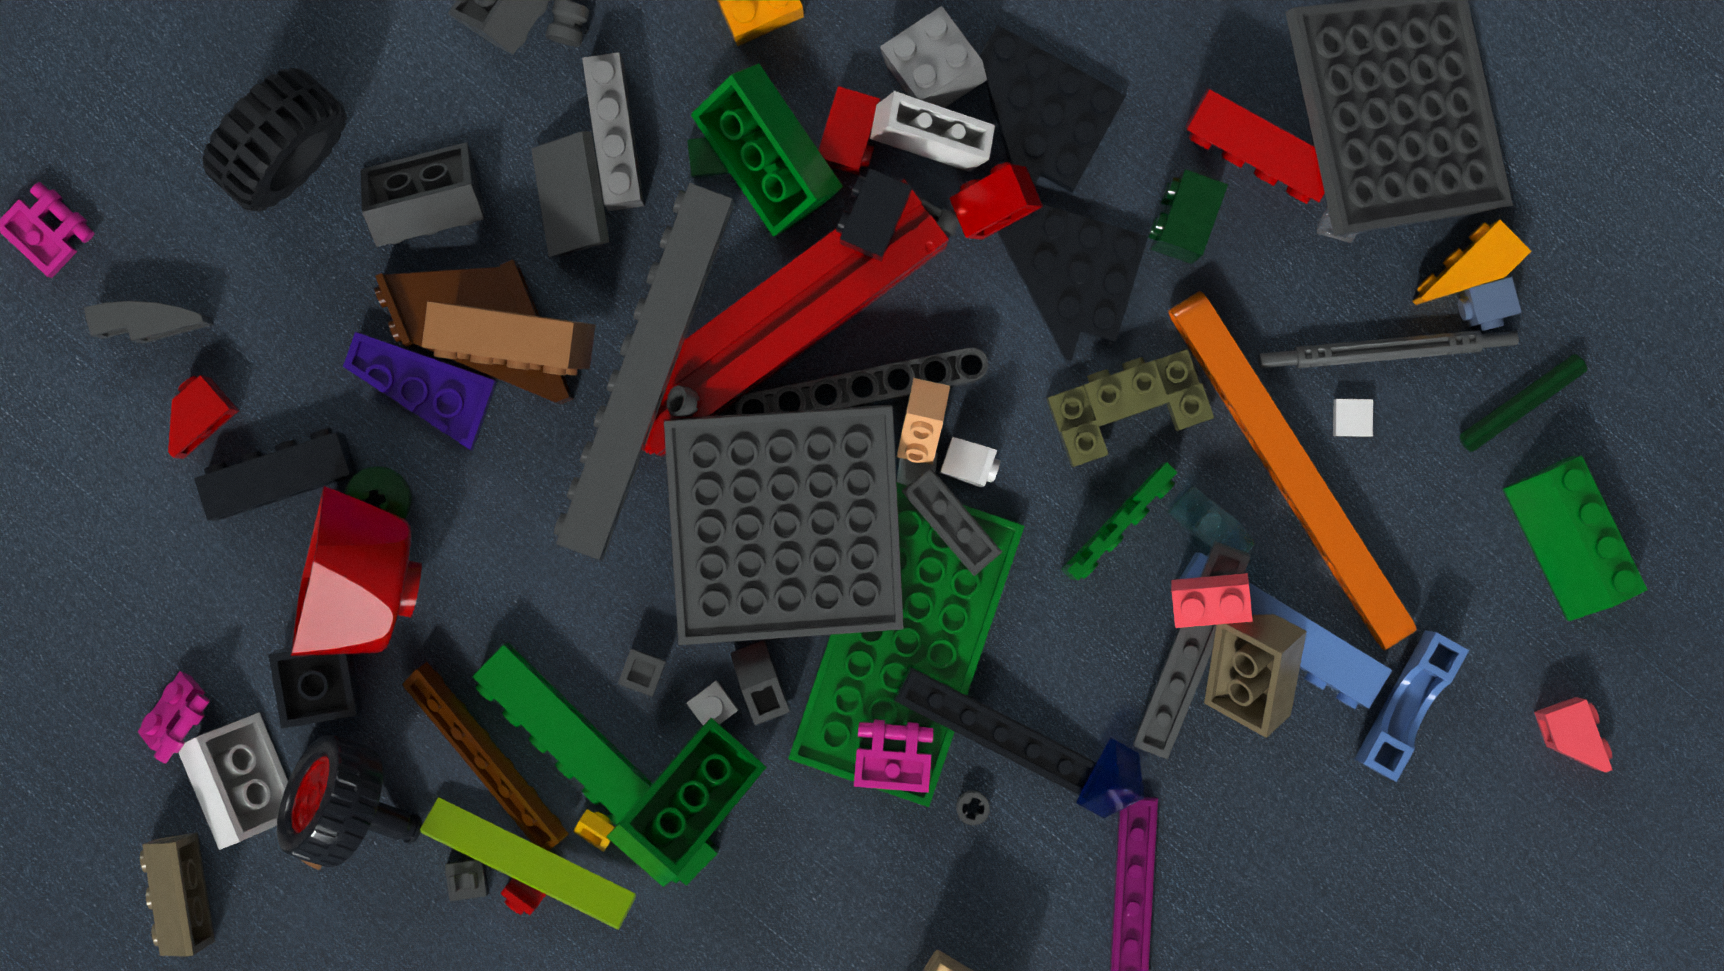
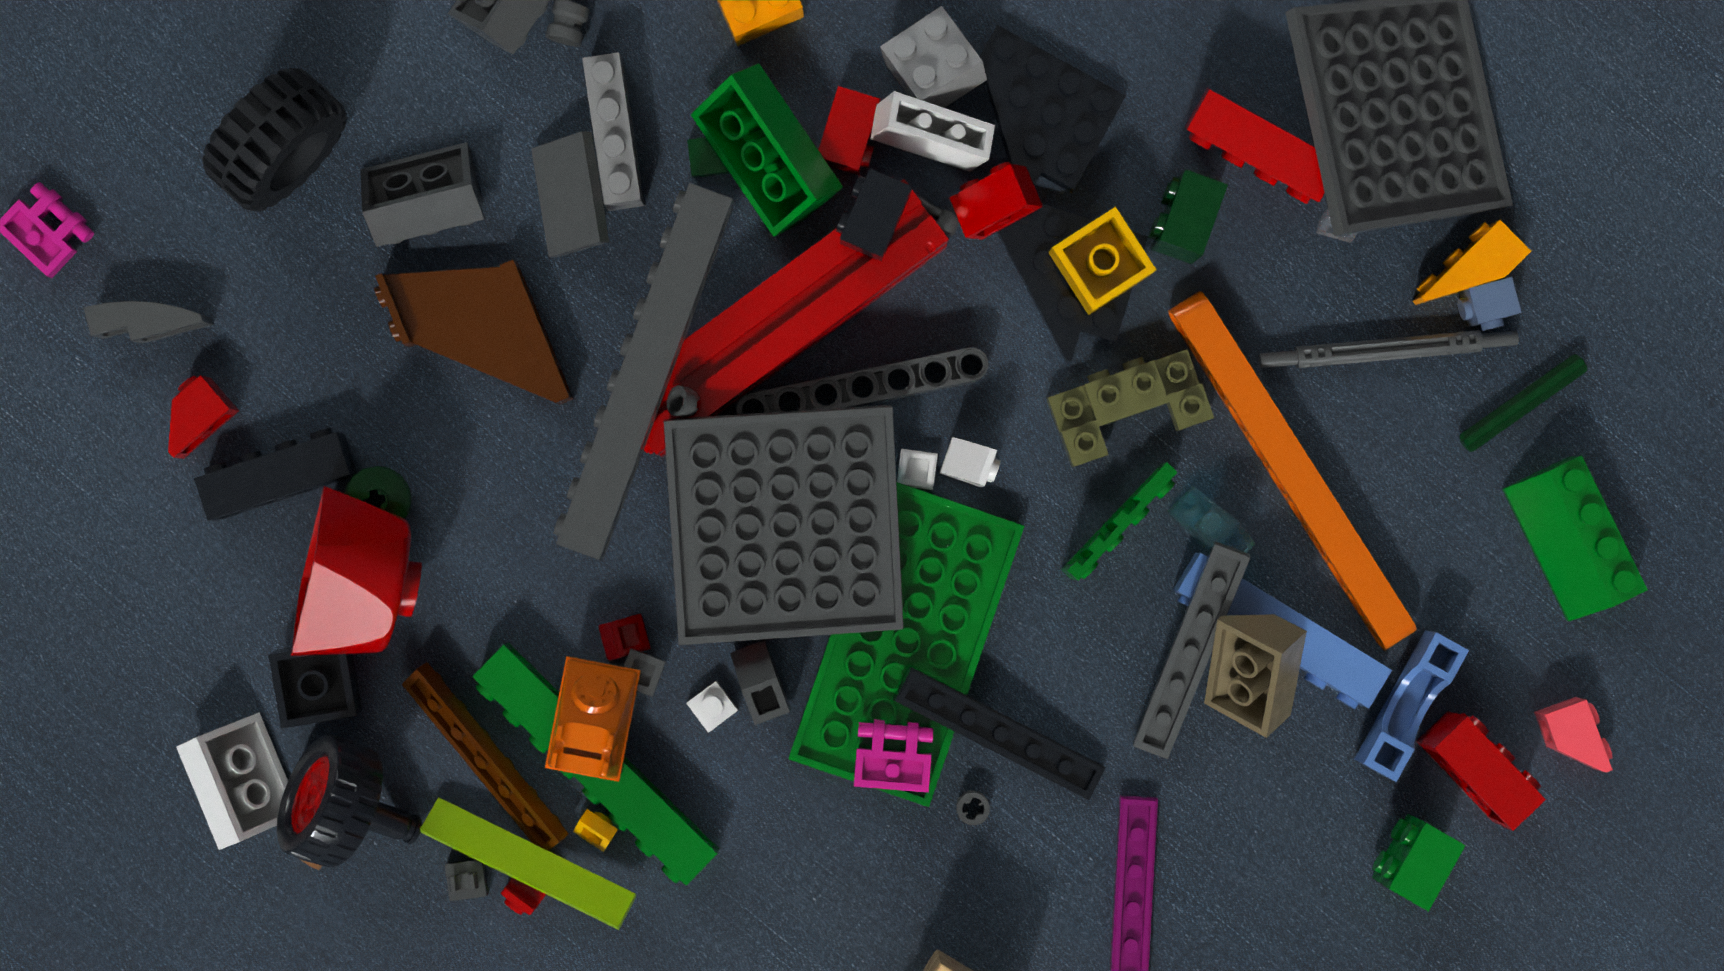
dark pink plate [137,671,210,763] -> none
dark tan slope [140,832,215,956] -> none
dark purple wing [343,332,497,451] -> none
medium nougat brick [422,302,596,375] -> none
green brick [606,718,767,887] -> none
light nougat brick [896,378,950,465] -> none
dark grey tile [901,467,1002,576] -> none
clear blue slope [1076,738,1144,818] -> none
coral brick [1171,573,1253,628] -> none
white tile [1333,399,1373,437] -> none
none -> orange piece [545,656,641,782]
none -> red slope [598,613,651,660]
none -> yellow brick [1049,206,1157,315]
none -> green brick [1372,814,1466,912]
none -> red brick [1416,711,1546,831]

